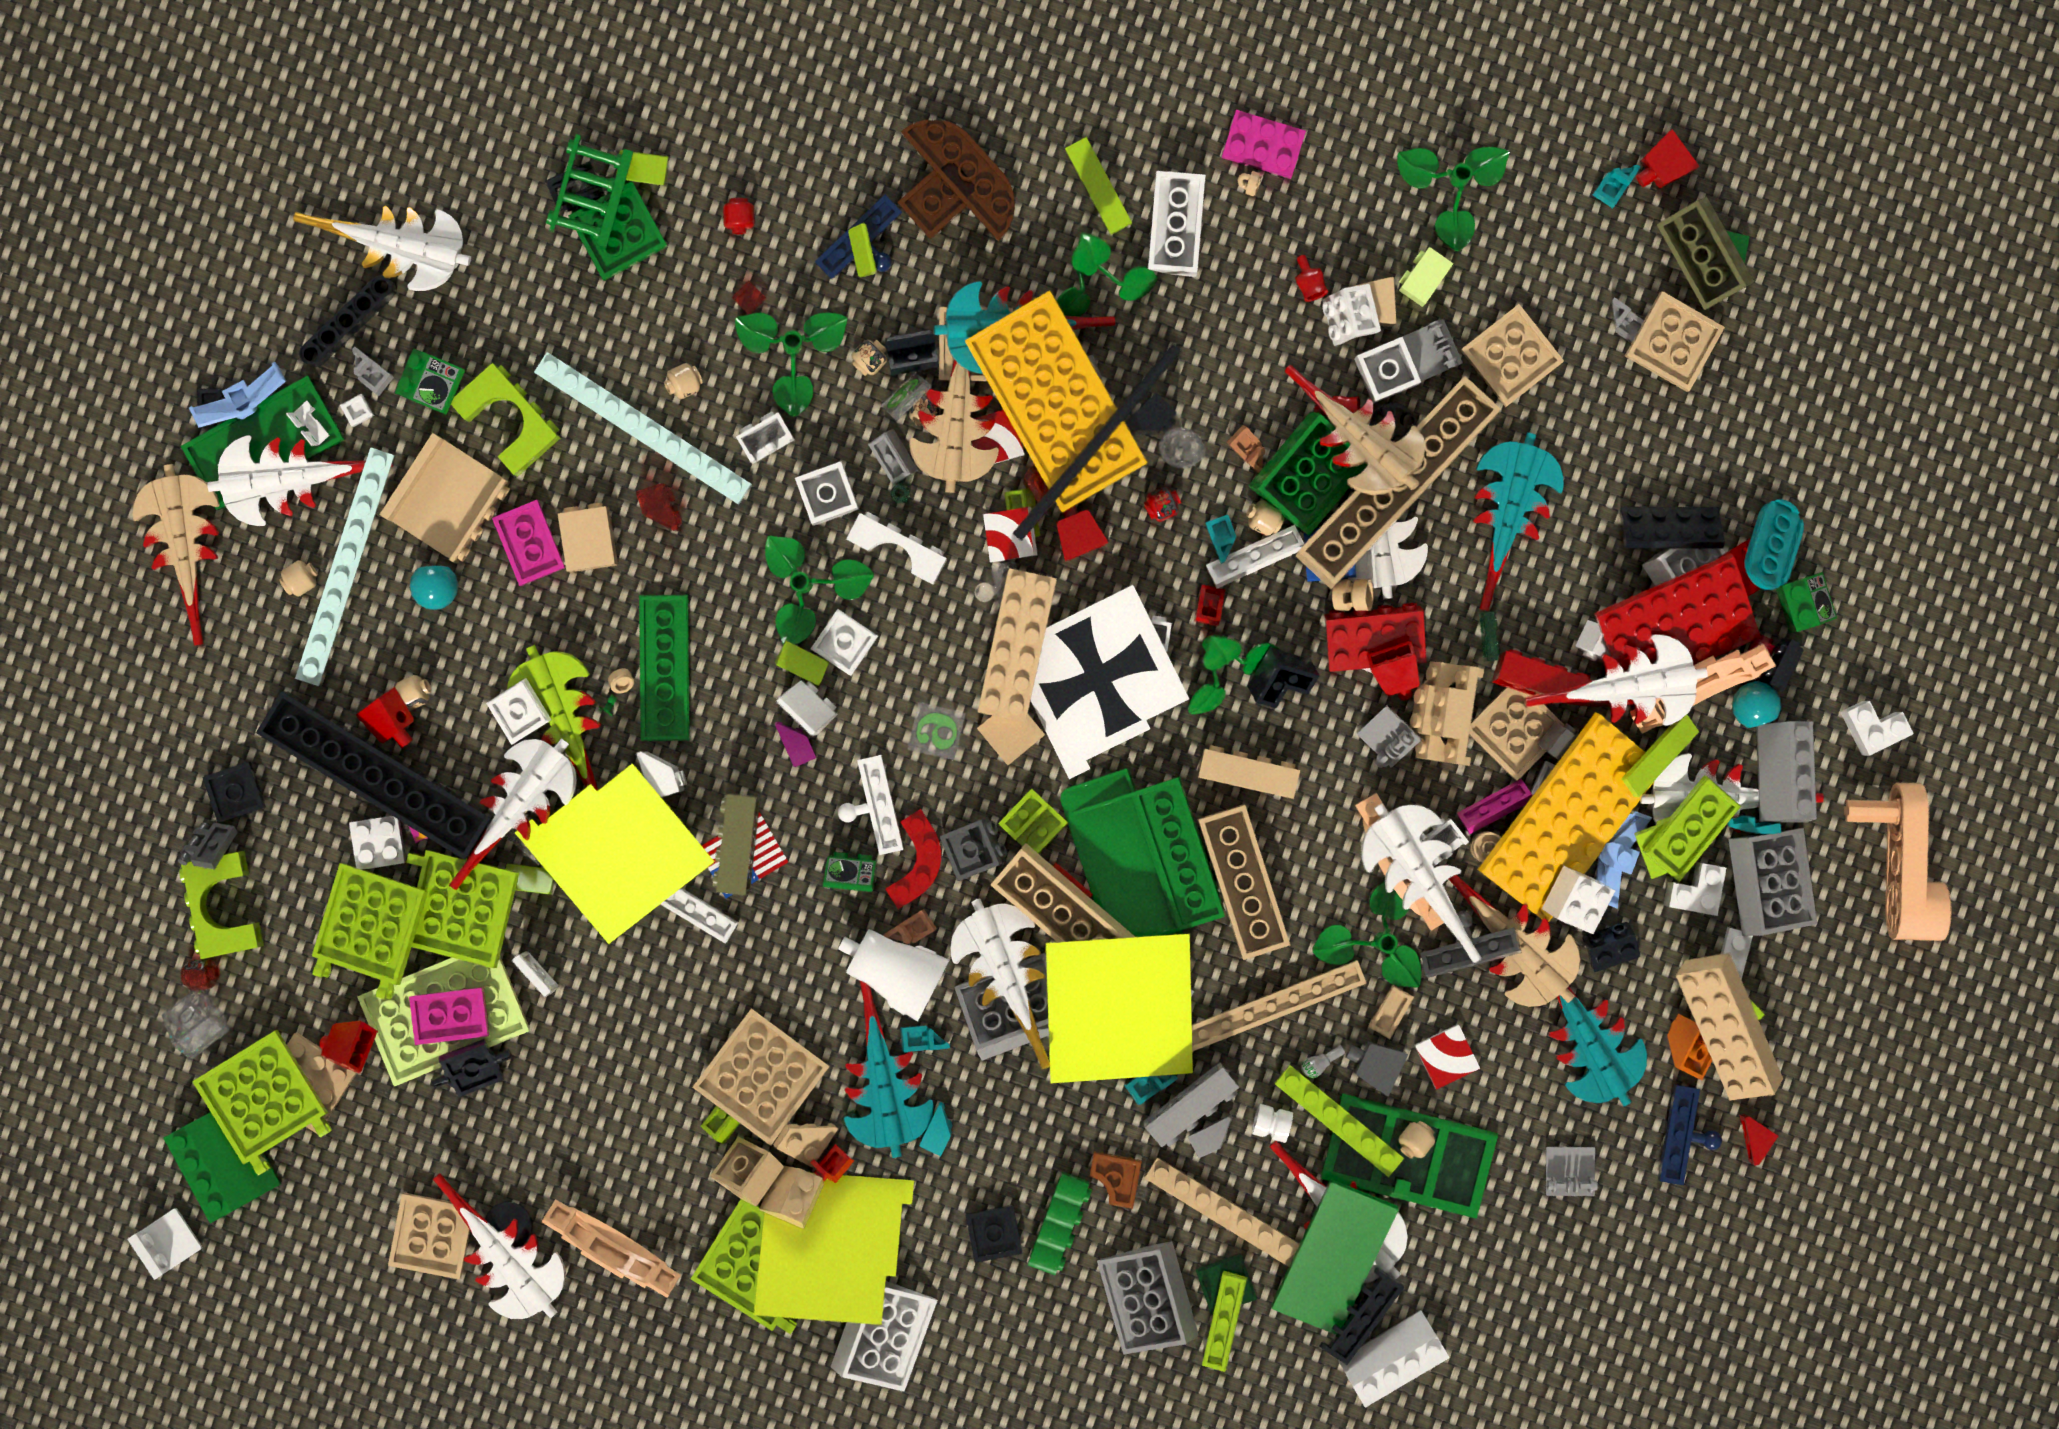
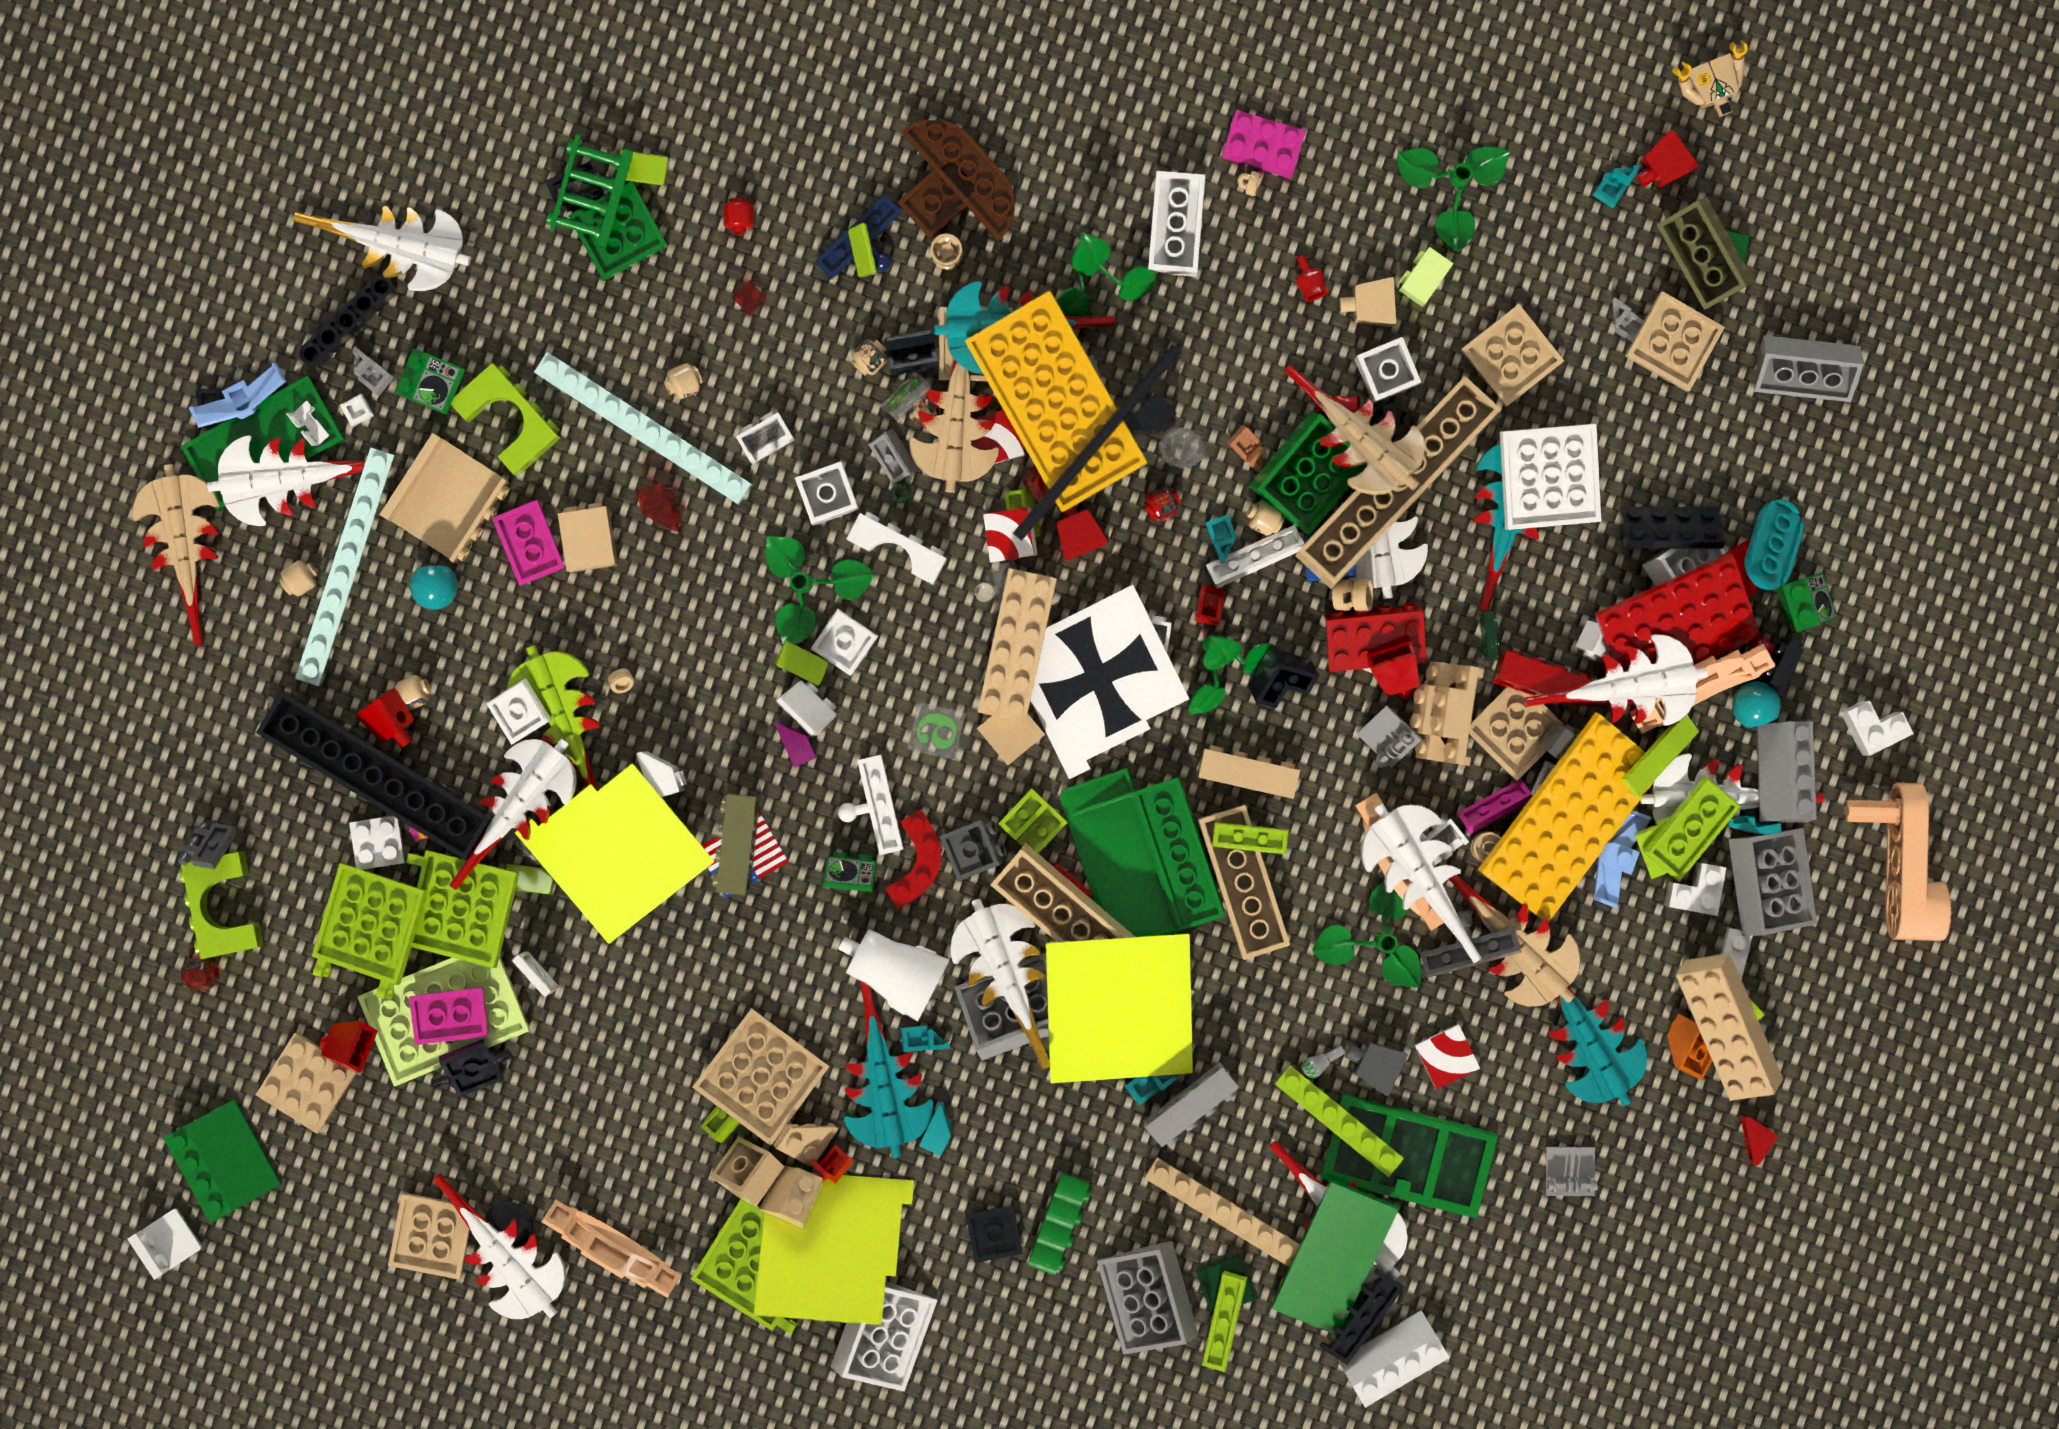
clear slope [162,985,230,1060] -> none
lime plate [192,1030,332,1176] -> none
black plate [202,761,266,823] -> none
green piece [599,695,618,716] -> none
green tile [639,595,690,741] -> none
white tile [661,888,739,944] -> none
green plant [735,313,848,417] -> none
nougat slope [883,909,937,944] -> none
lime tile [1065,137,1132,235] -> none
dark orange tile [1089,1151,1142,1209] -> none
light grey slope [1188,1115,1233,1158] -> none
tan plate [1192,960,1366,1051] -> none
white wheel [1252,1104,1293,1143] -> none
white bracket [1323,284,1381,346] -> none
tan tile [1368,985,1414,1039] -> none
tan head [1399,1121,1435,1159] -> none
light grey hinge [1403,319,1463,382] -> none
white brick [1542,866,1615,934] -> none
black bracket [1582,922,1641,973] -> none
dark blue plate [1658,1084,1722,1185] -> none
none -> tan wheel [930,234,963,270]
none -> lime tile [1212,822,1288,854]
none -> white plate [1500,424,1601,530]
none -> tan torso [1673,40,1748,117]
none -> light grey slope [1754,335,1864,402]

